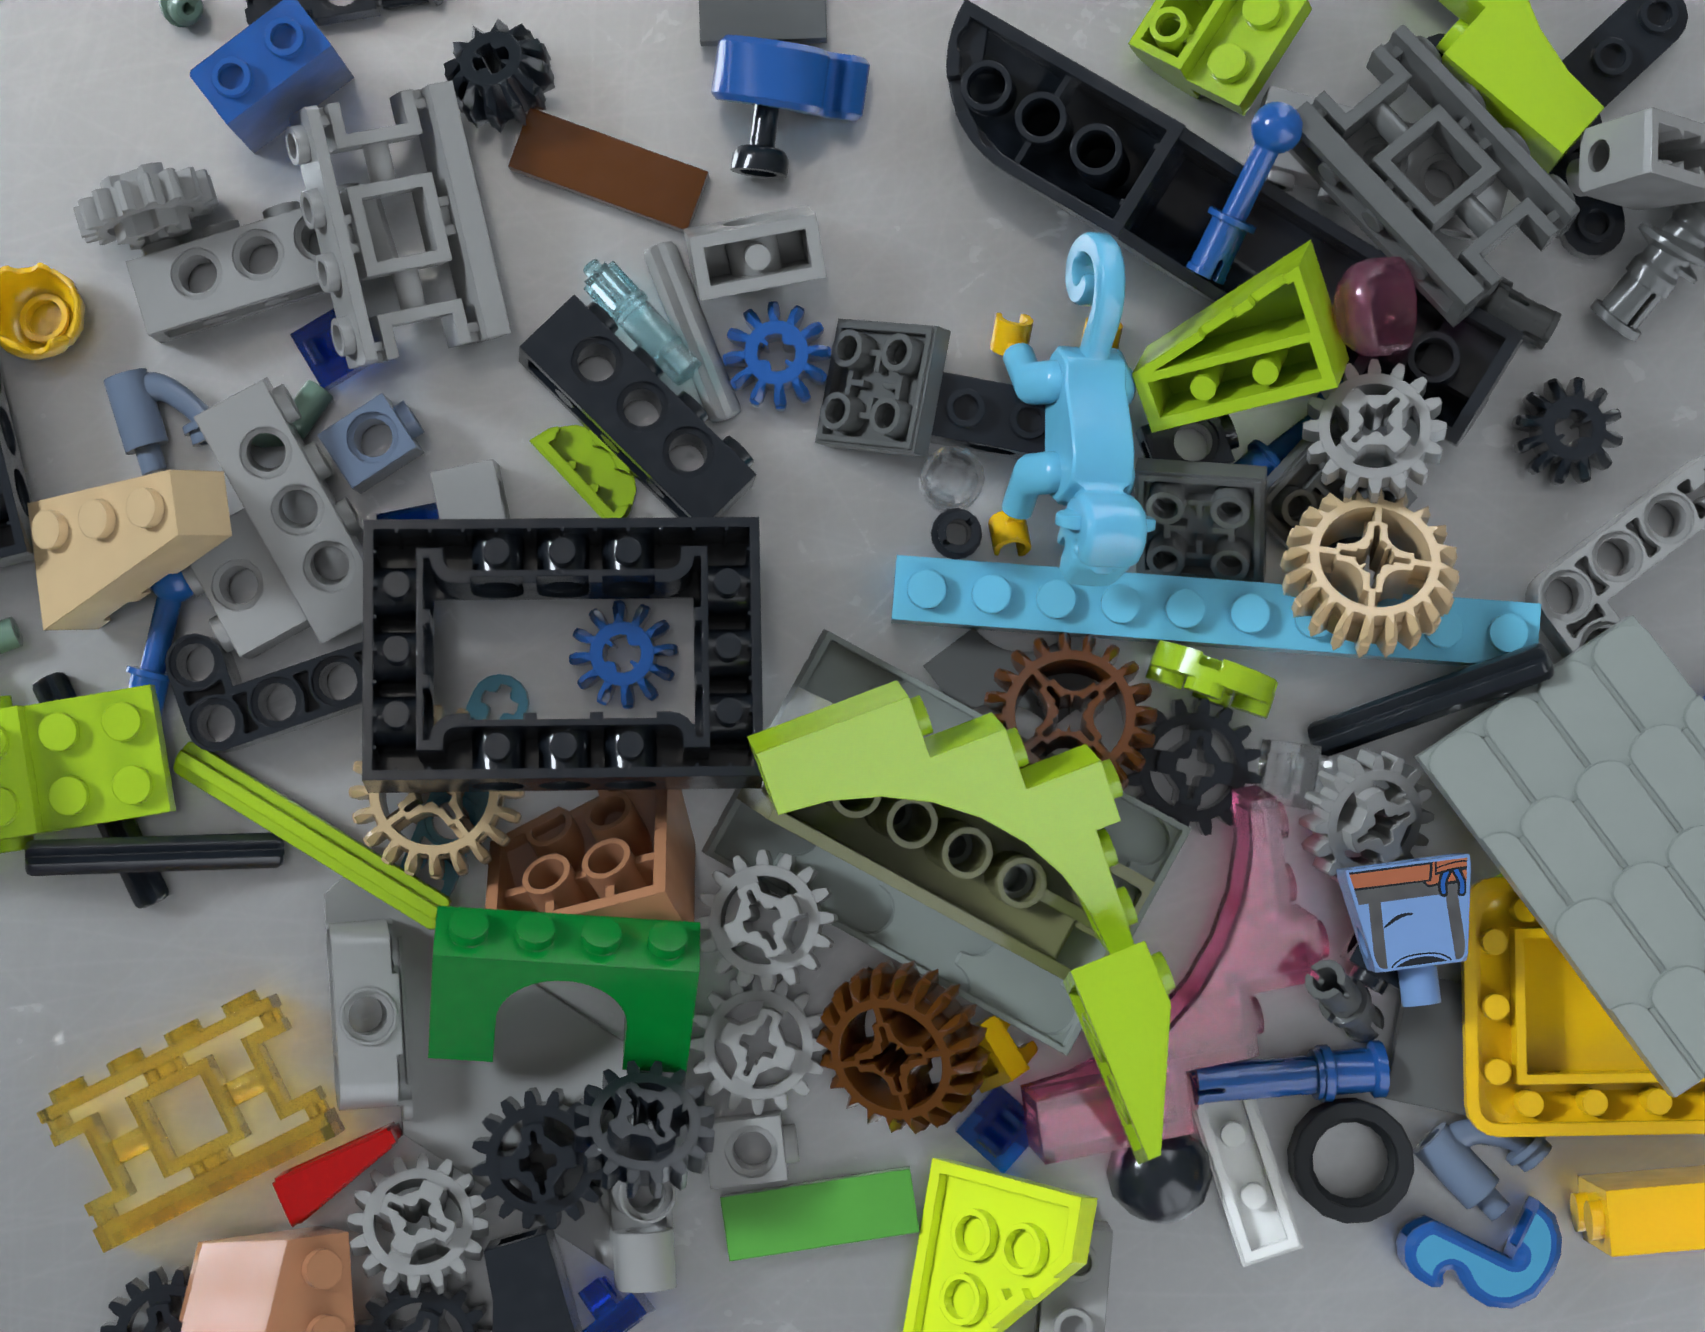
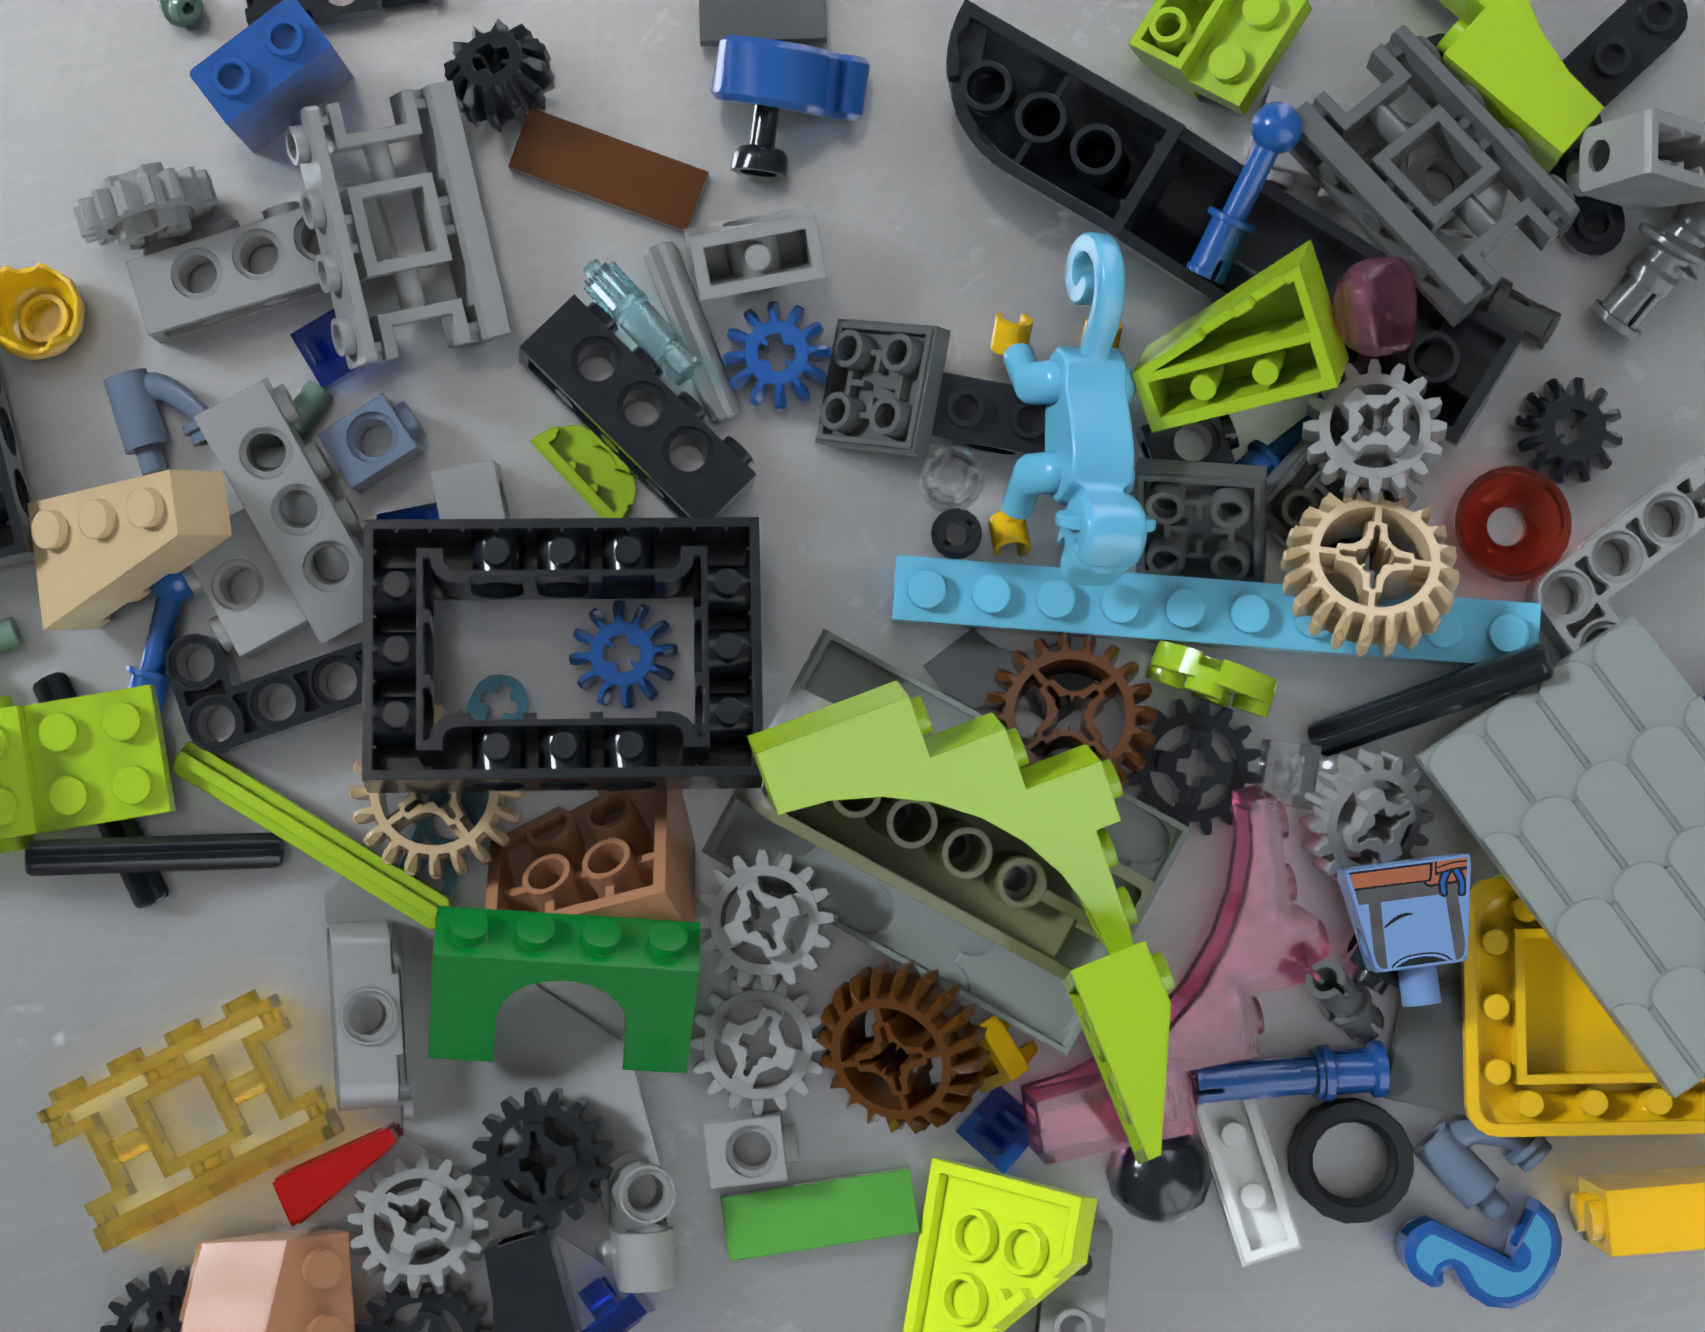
black gear [574,1061,715,1199] -> none
none -> clear red piece [1453,466,1571,582]

